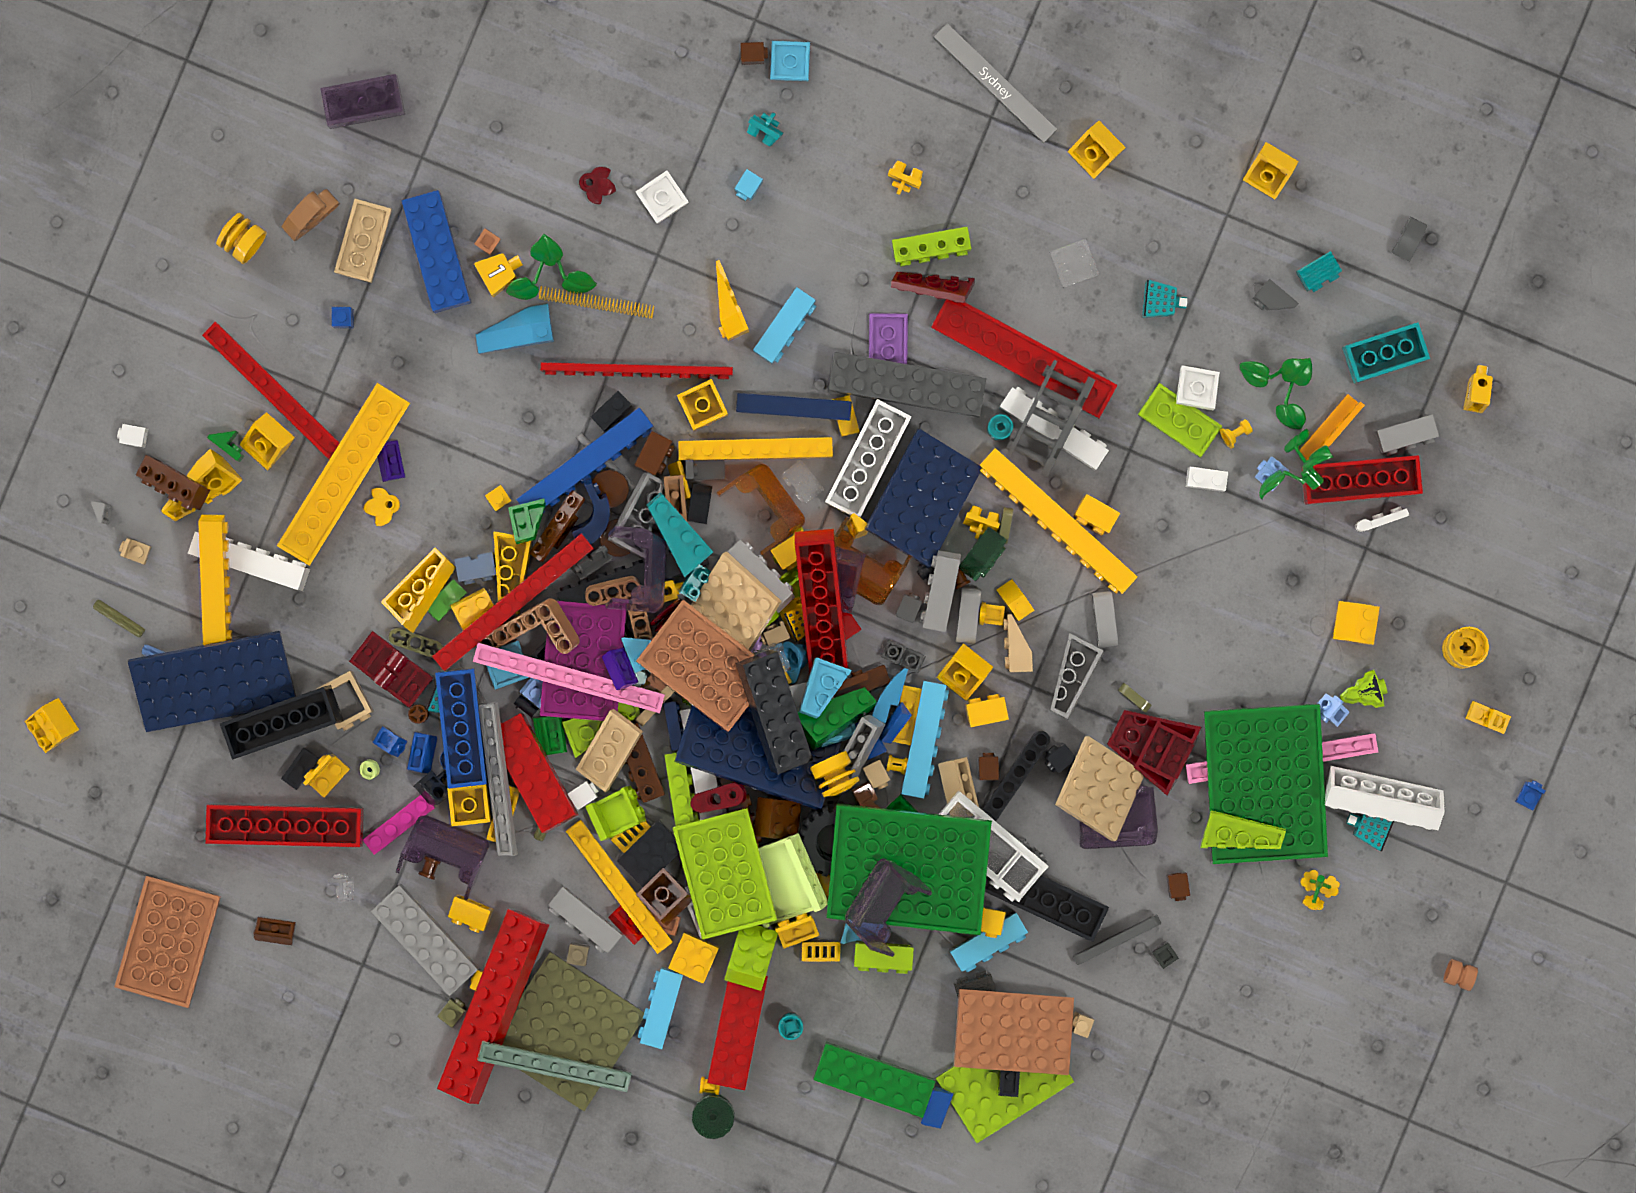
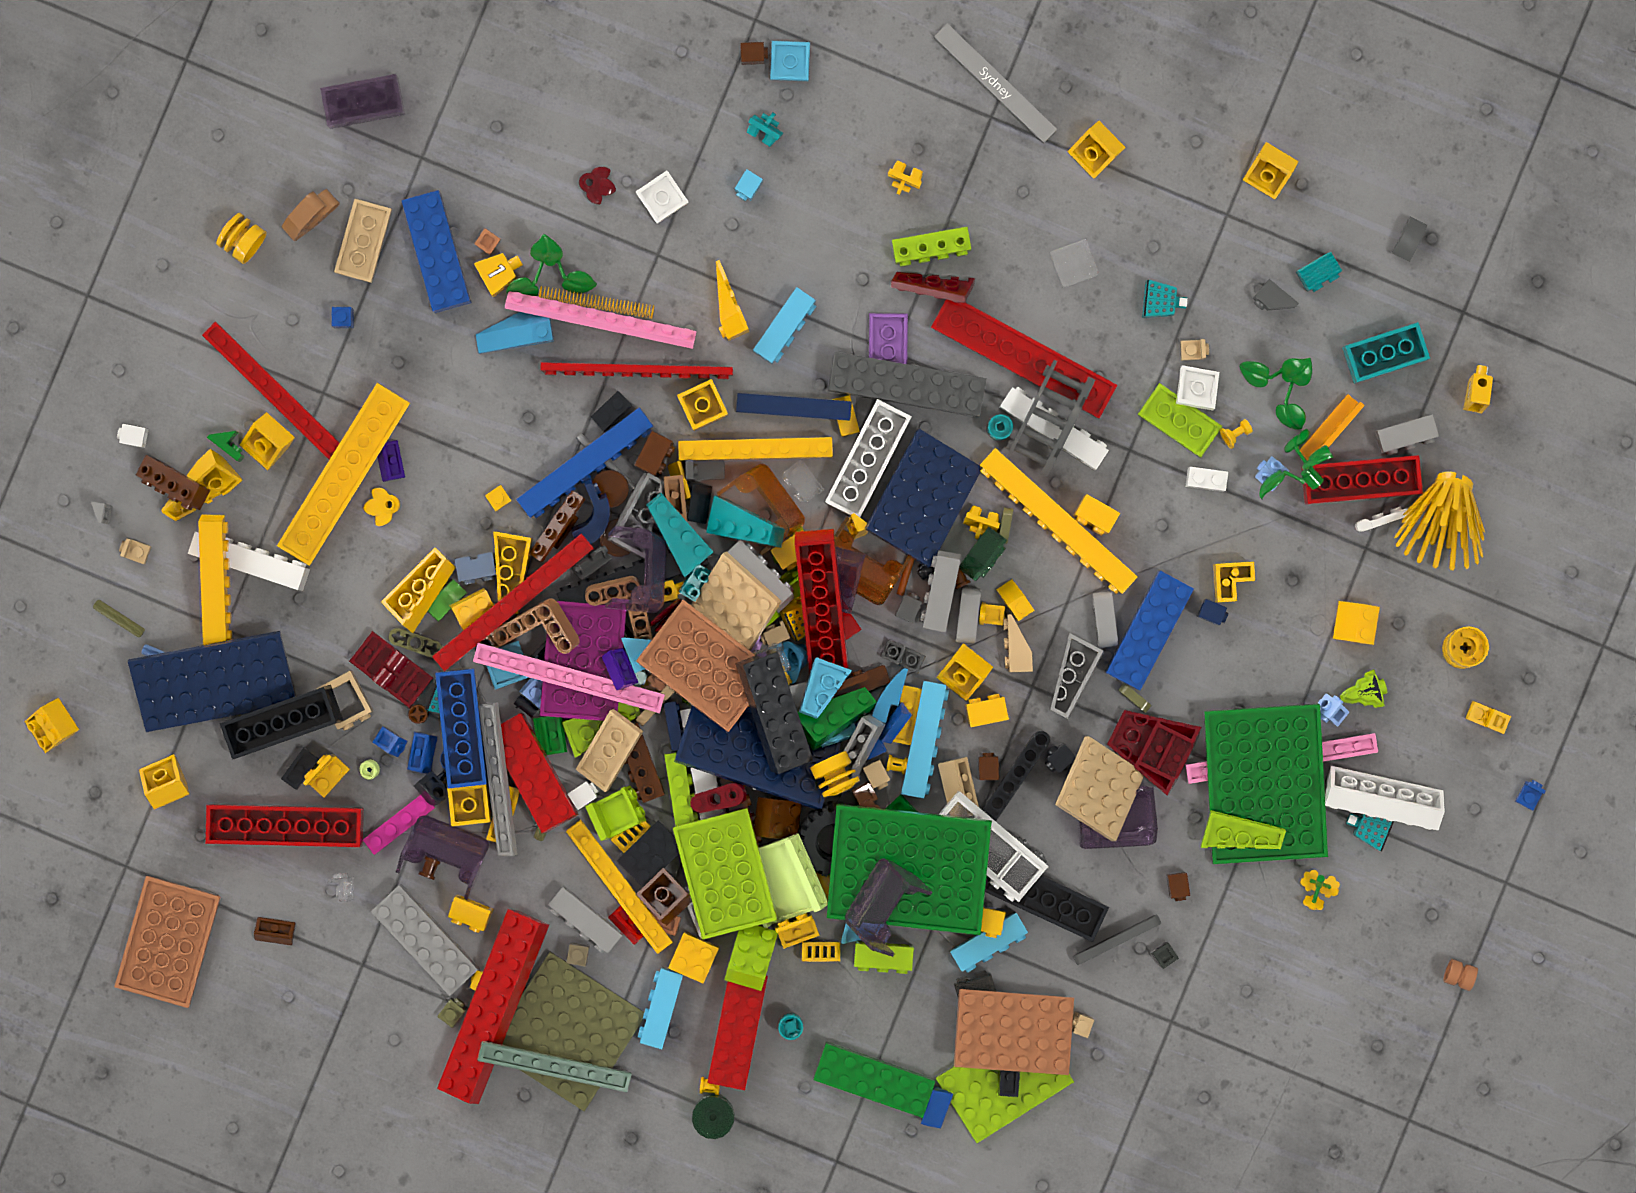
wing [508,498,546,544] -> none
none -> yellow slope [139,754,189,810]
none -> bright pink plate [505,291,697,349]
none -> teal wedge [706,495,785,548]
none -> dark orange bar [896,556,915,596]
none -> blue brick [1104,571,1194,691]
none -> tan bracket [1180,339,1209,361]
none -> dark blue brick [1197,599,1229,626]
none -> yellow brick [1213,562,1255,603]
none -> yellow plant [1394,472,1485,570]

